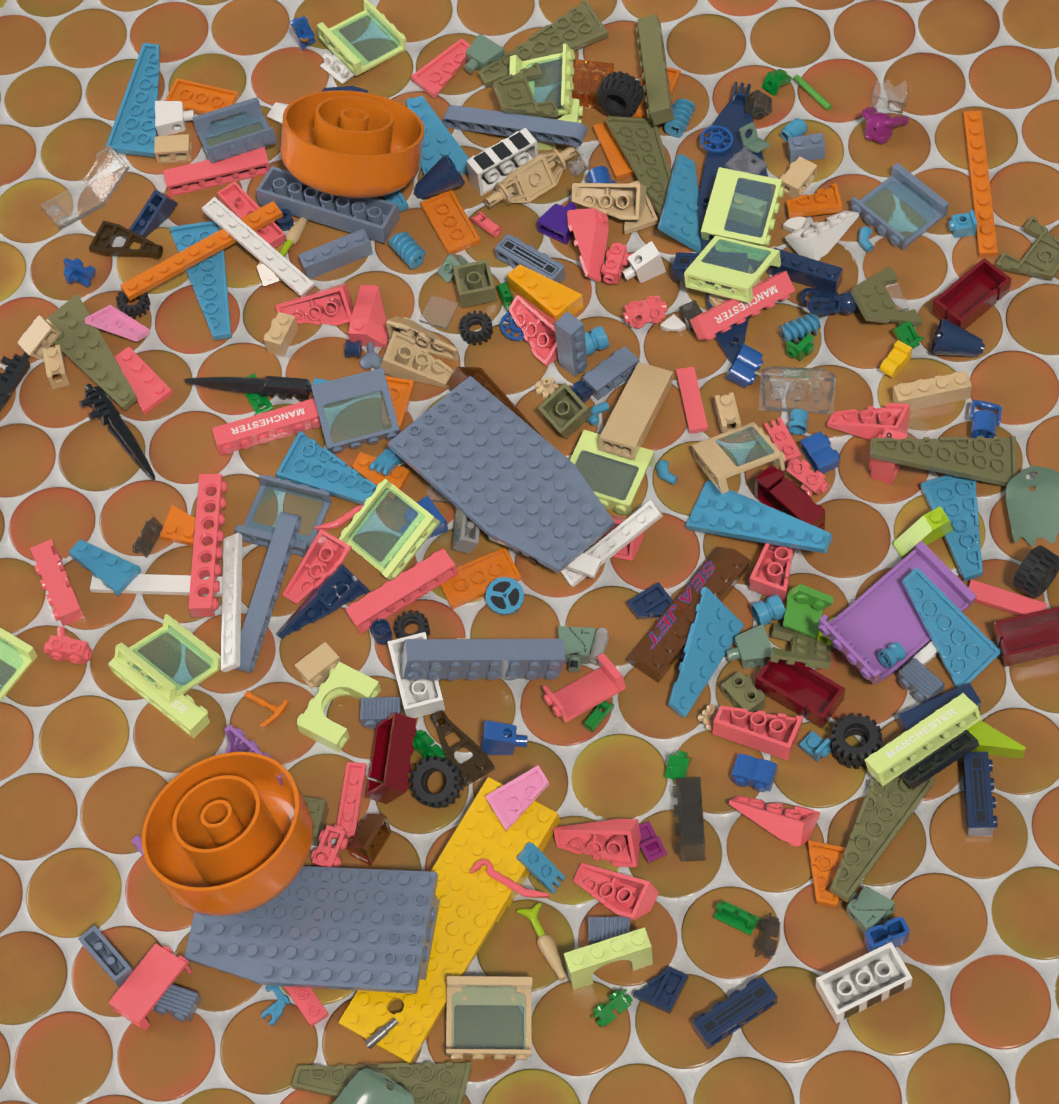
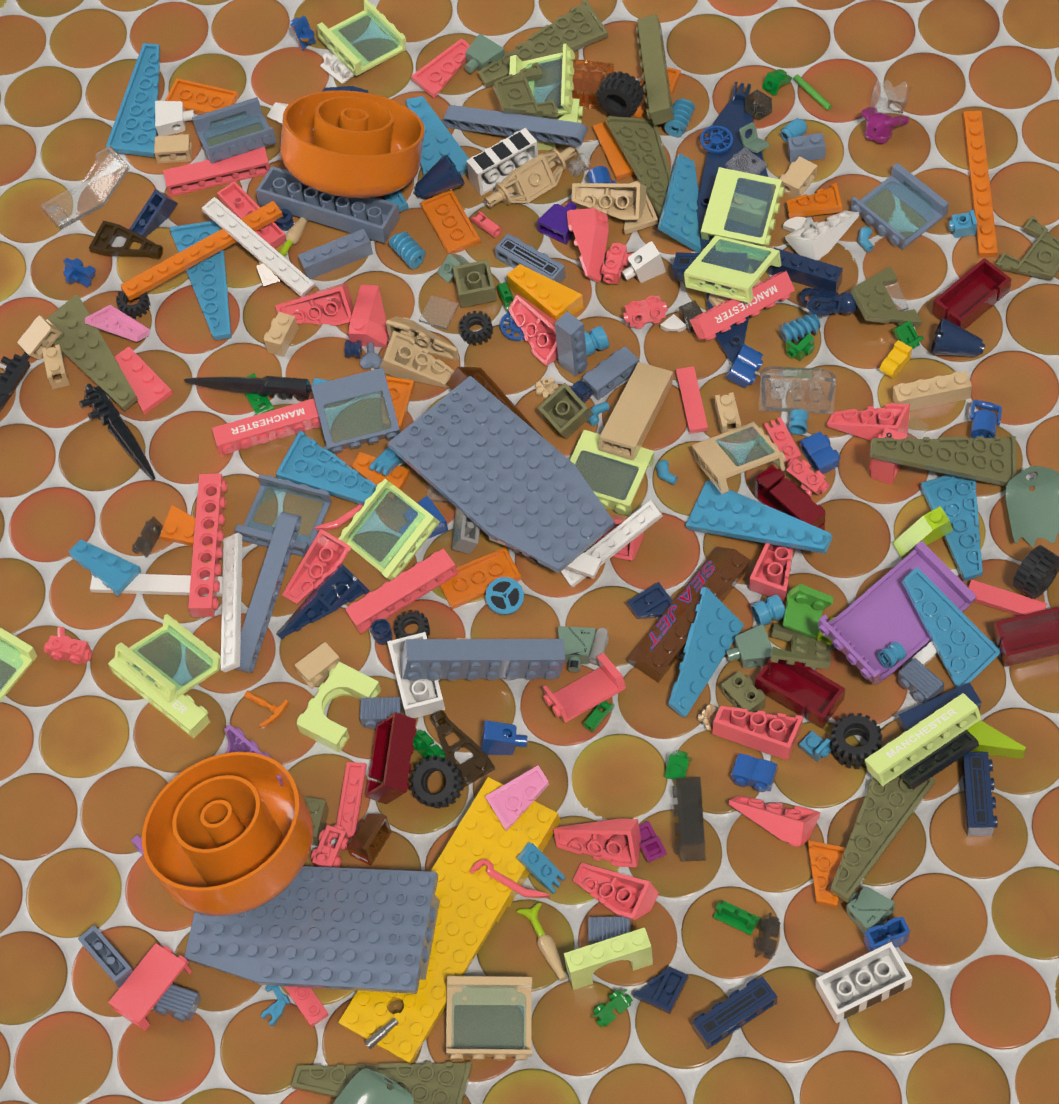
coral wedge [30,539,84,626] -> none

